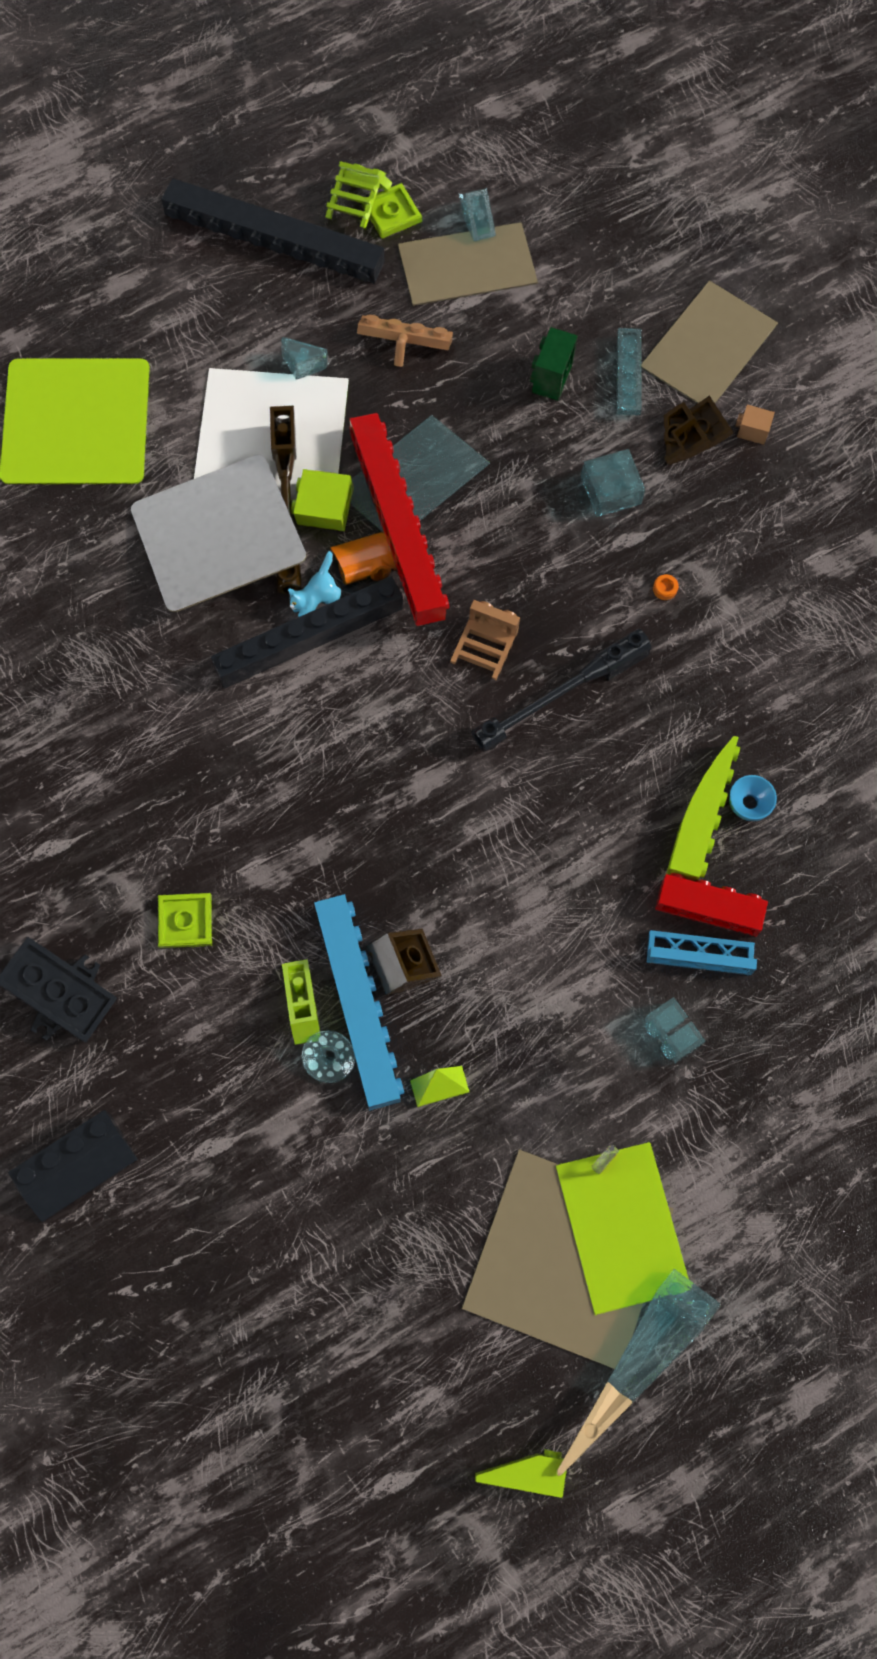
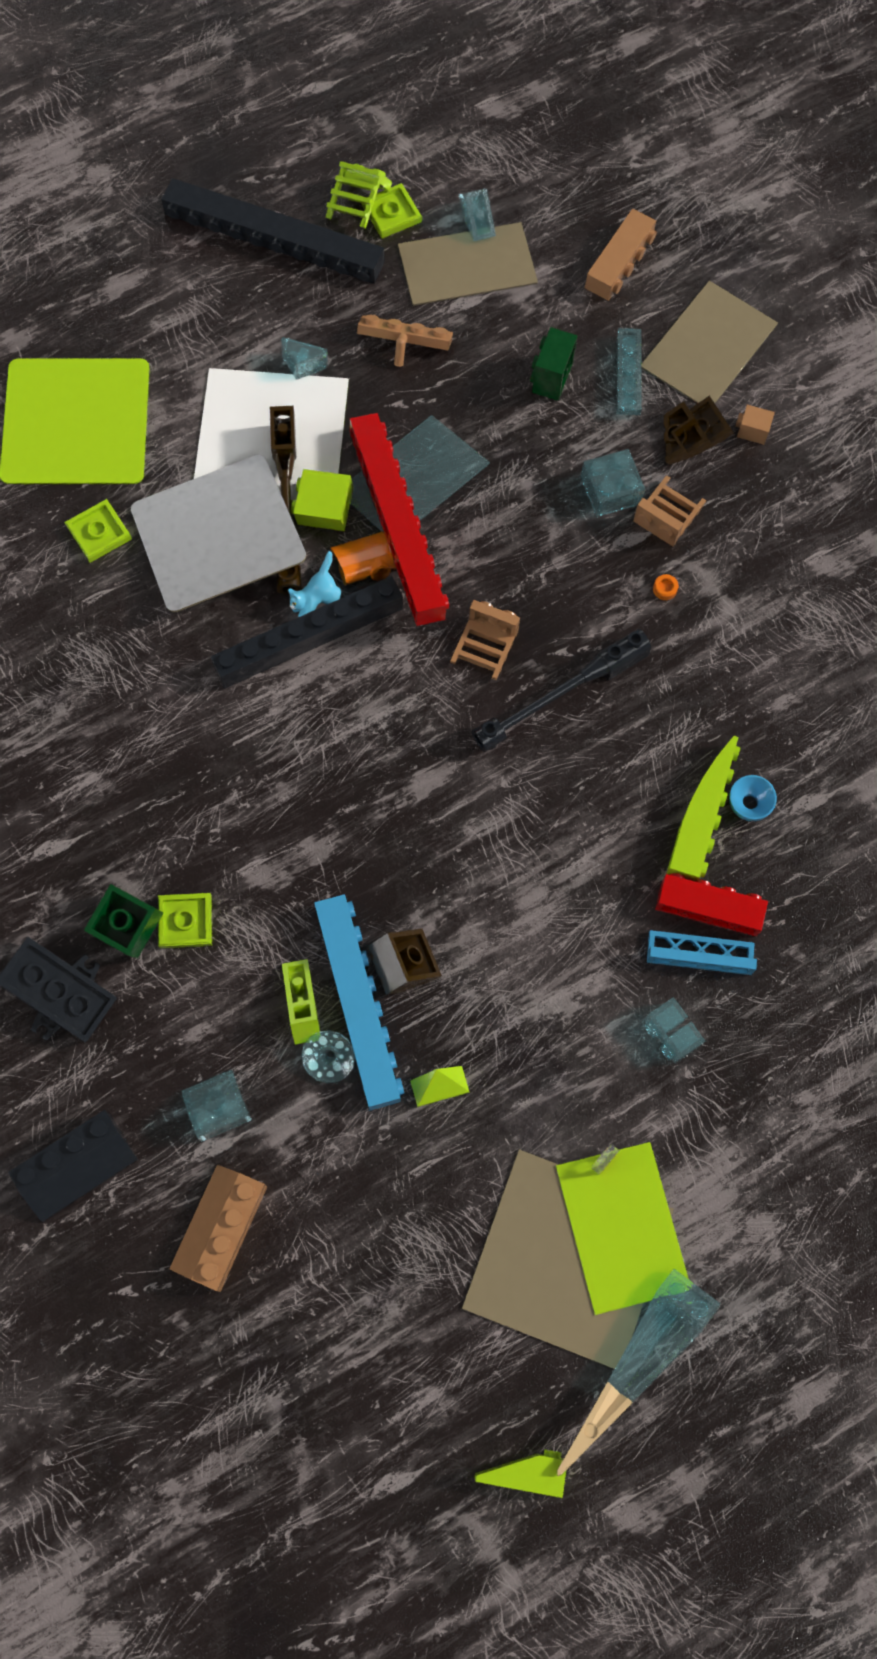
none -> lime tile [64,499,132,563]
none -> dark green brick [84,884,164,959]
none -> medium nougat slope [170,1165,267,1292]
none -> clear light blue slope [181,1070,252,1142]
none -> medium nougat brick [585,208,657,301]
none -> medium nougat plate [633,475,706,546]

